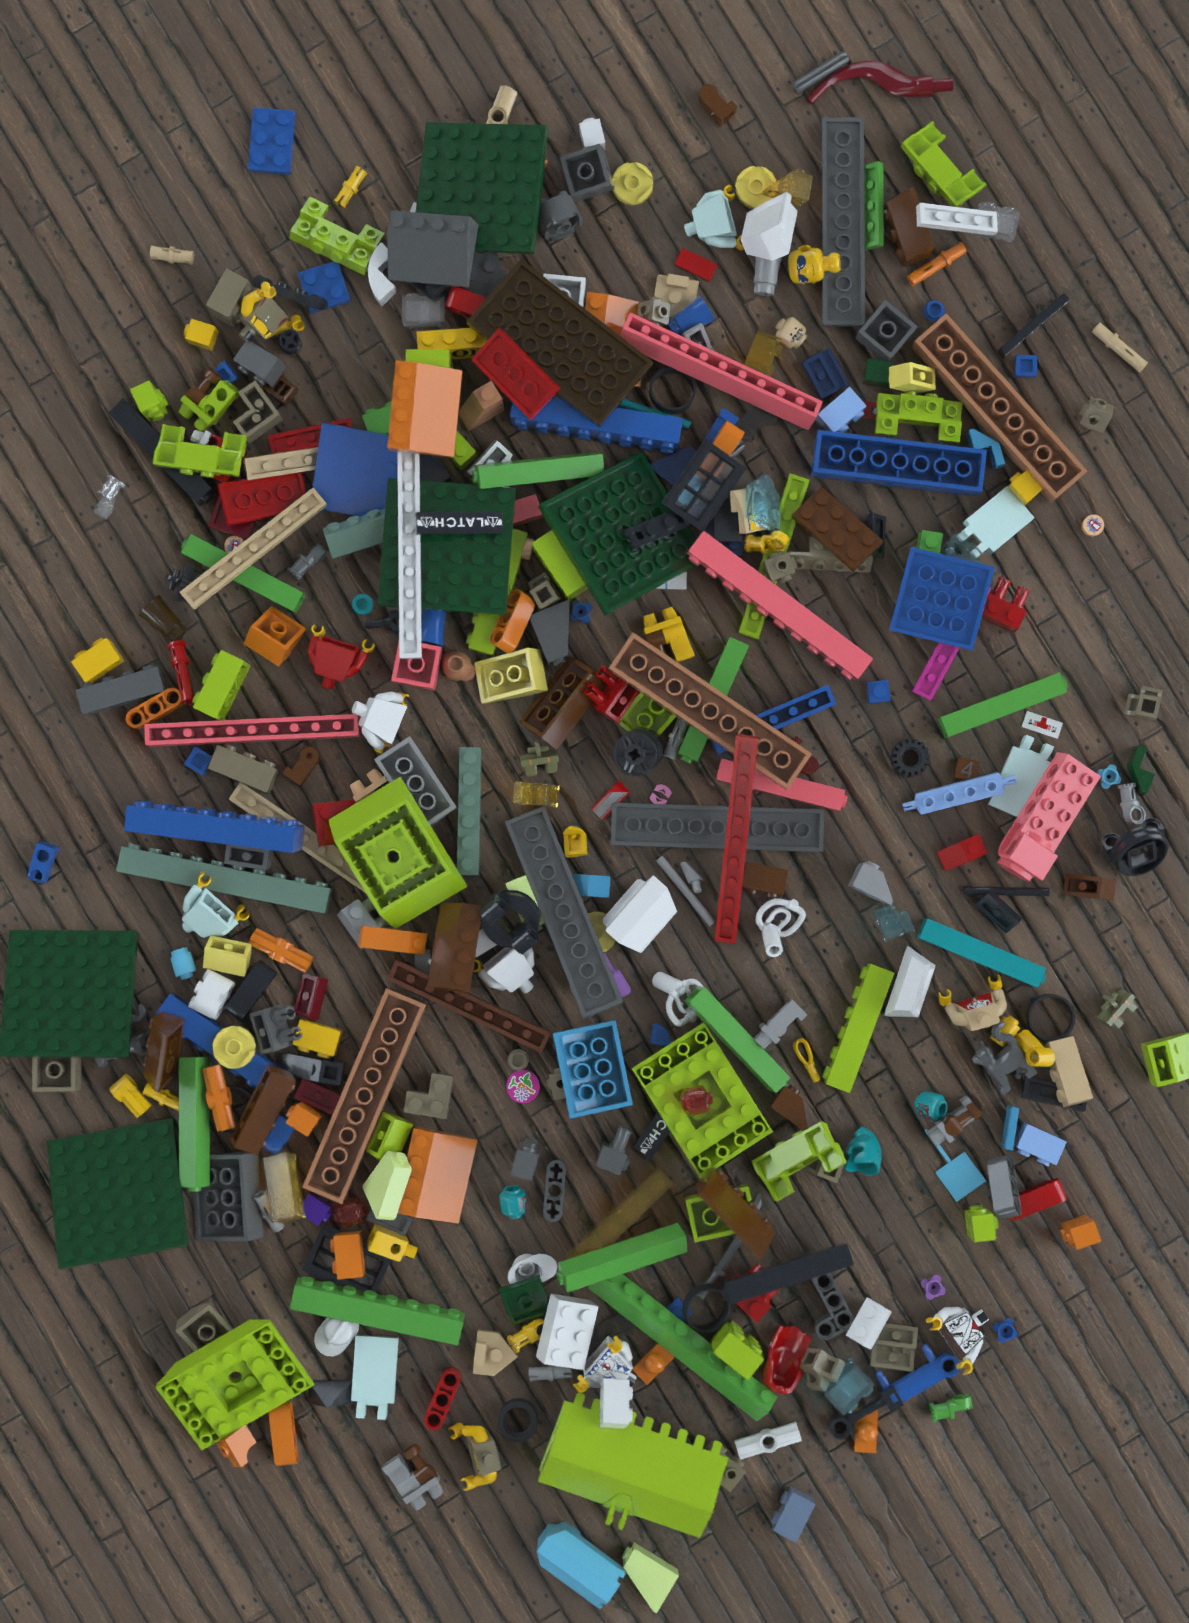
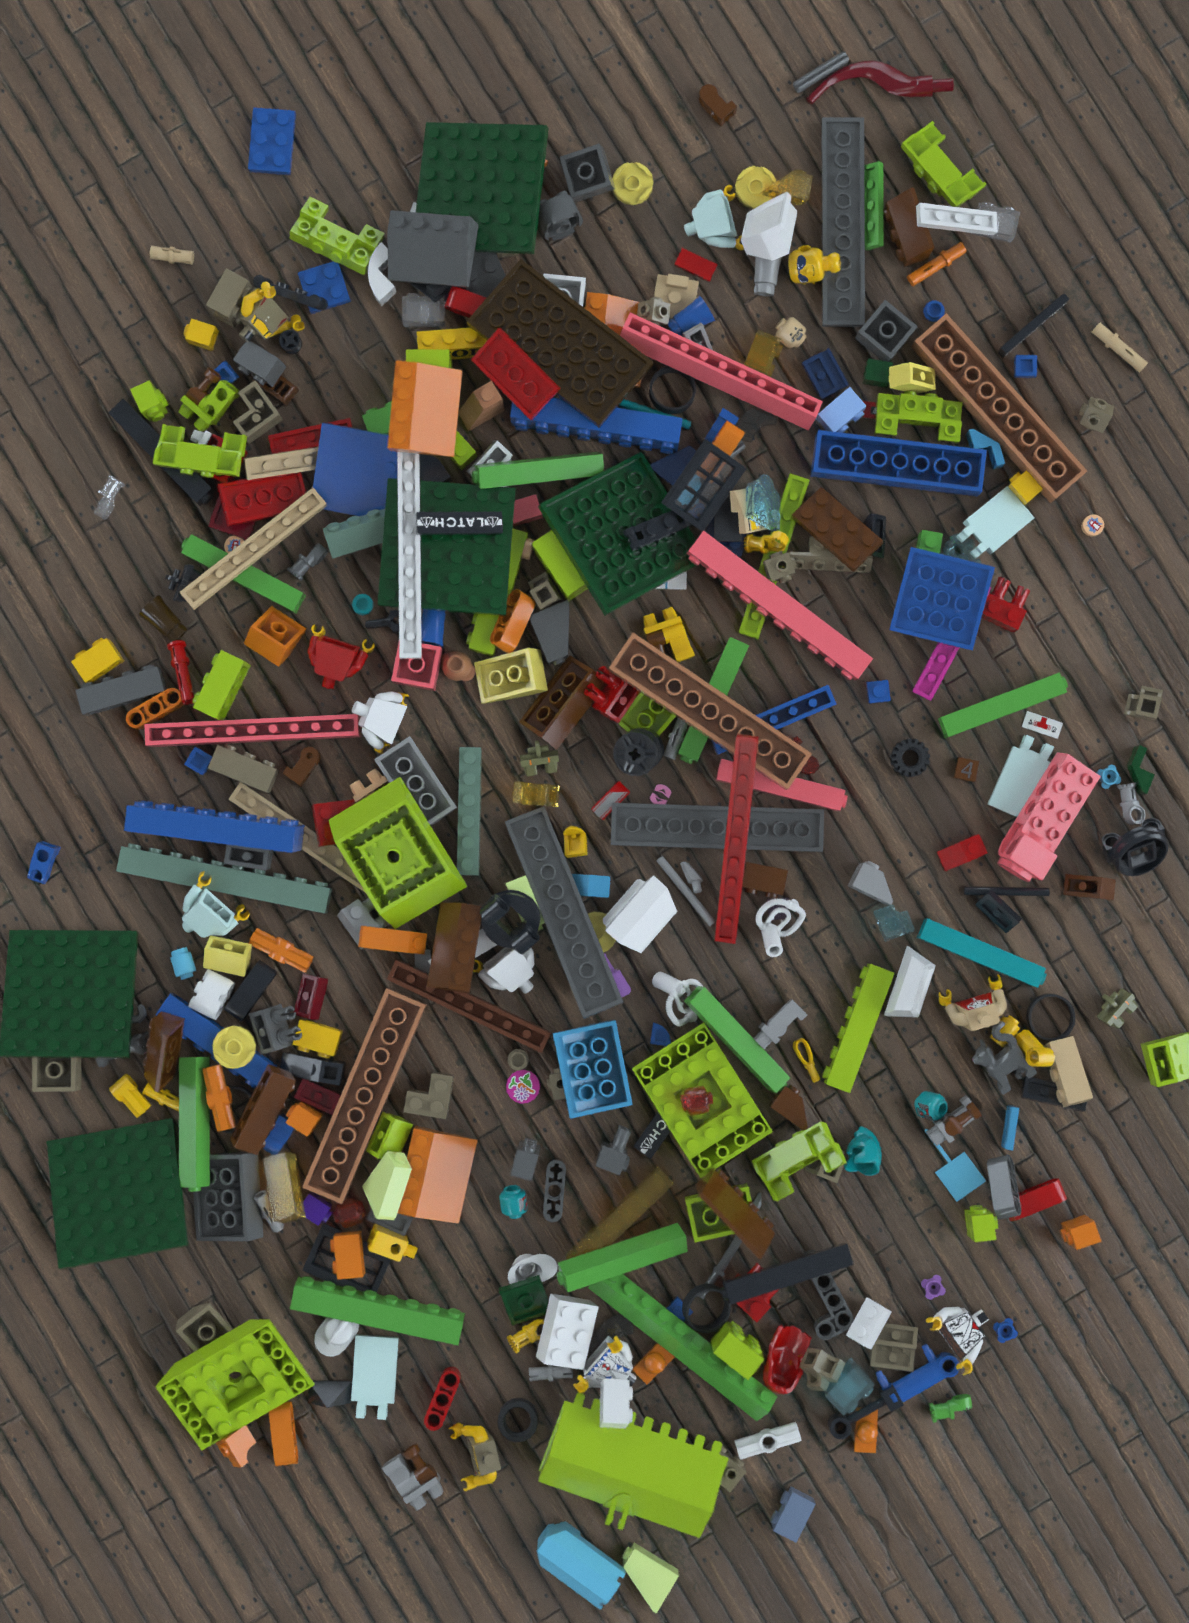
yellow pin [333,166,367,209] -> none
tan plate [473,1329,518,1376] -> none
tan piece [486,85,518,124] -> none
blue plate [570,600,592,623] -> none
white brick [579,118,605,150] -> none
light blue plate [902,772,1017,815] -> none
light blue brick [1014,1122,1066,1166] -> none

